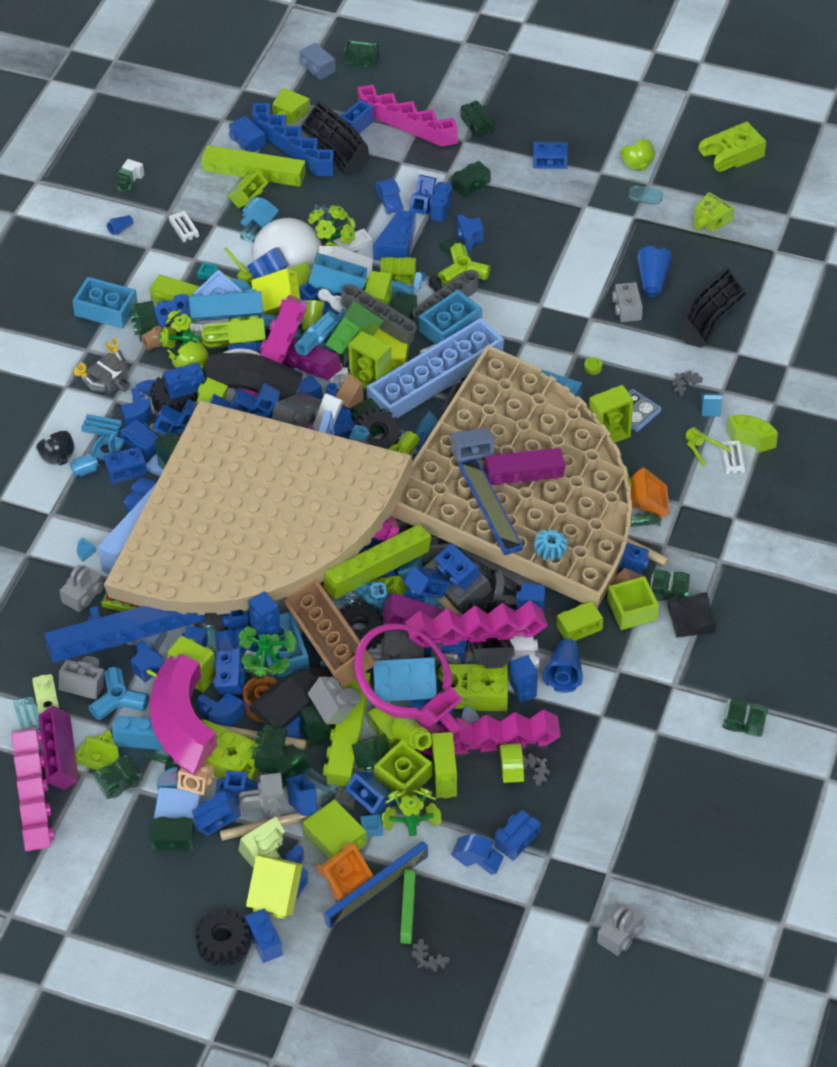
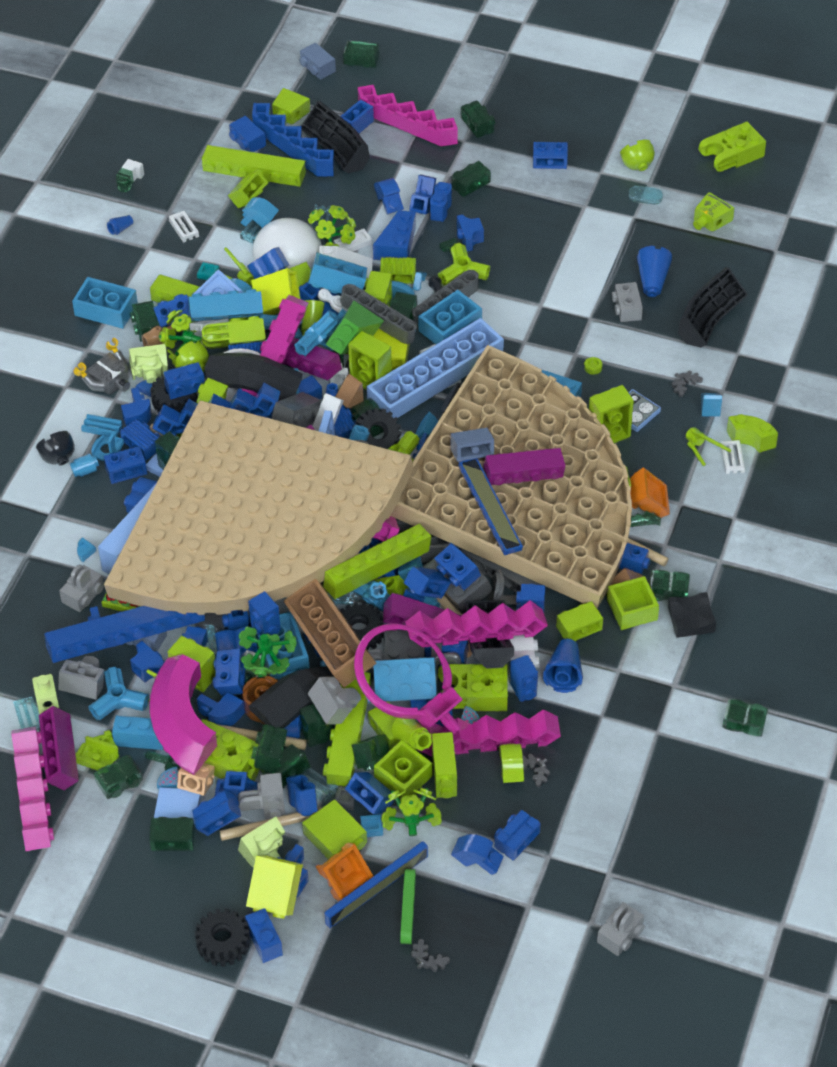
medium azure gear [534,527,568,562] -> none
none -> yellowish green brick [129,344,168,383]

